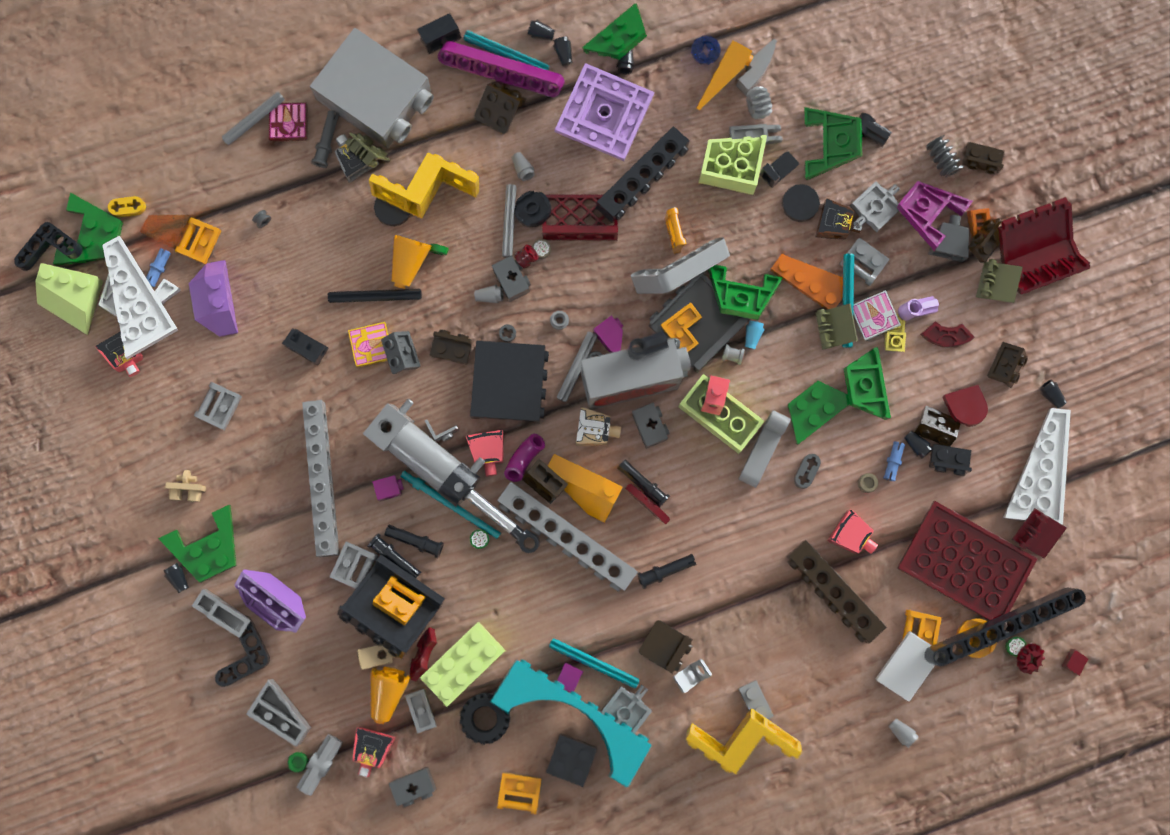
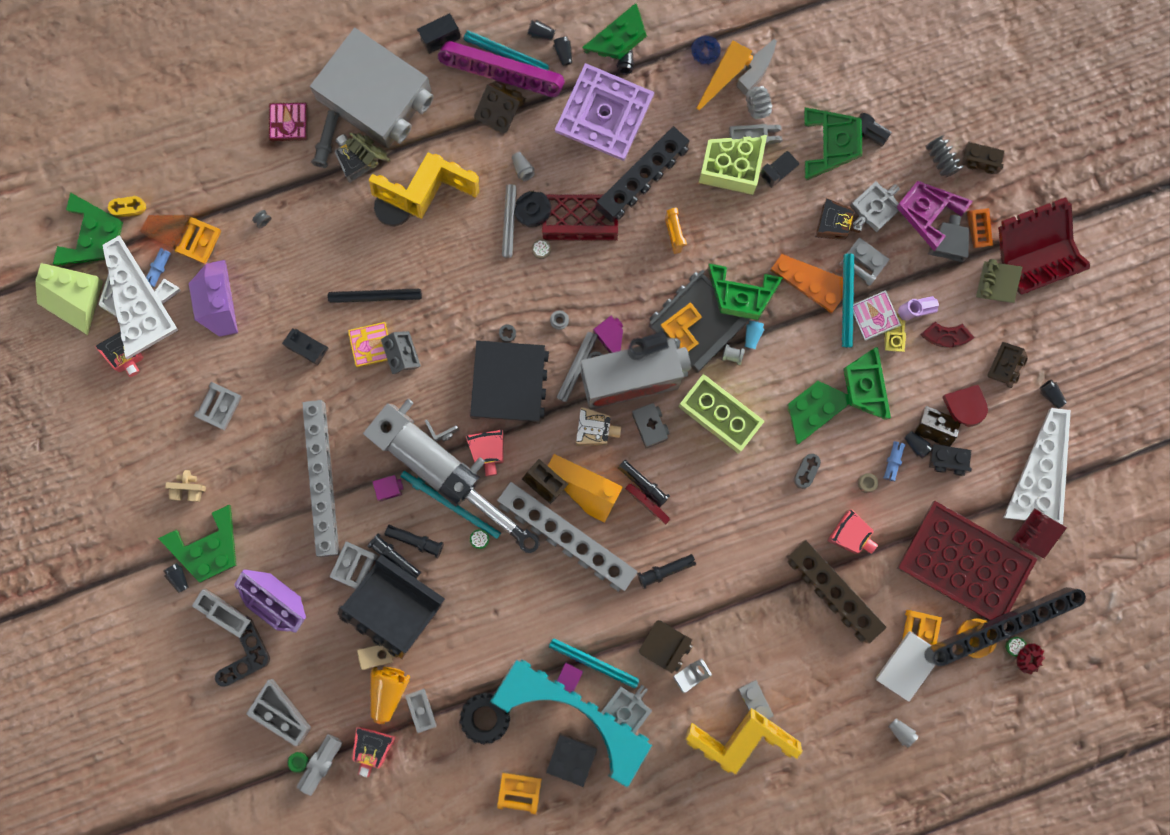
black beam [14,222,82,271] -> none
light grey axle [222,92,284,145] -> none
light orange plate [372,576,425,626] -> none
dark grey brick [389,767,436,808] -> none
light orange cone [391,235,431,289] -> none
dark red tile [410,627,437,682] -> none
yellowish green brick [420,622,506,706] -> none
green tile [430,243,449,256] -> none
dark brown bracket [430,330,472,365] -> none
light grey cone [475,285,503,304] -> none
dark grey brick [492,255,531,302] -> none
magenta cylinder [504,433,545,482] -> none
dark red wheel [515,244,539,269] -> none
light grey beam [630,237,730,294] -> none
coral torso [701,375,730,416] -> none
light grey beam [738,410,791,488] -> none
black tile [782,184,820,222] -> none
olive hinge [815,304,858,350] -> none
dark brown bracket [968,218,1001,263] -> none
dark red slope [1062,649,1088,676] -> none

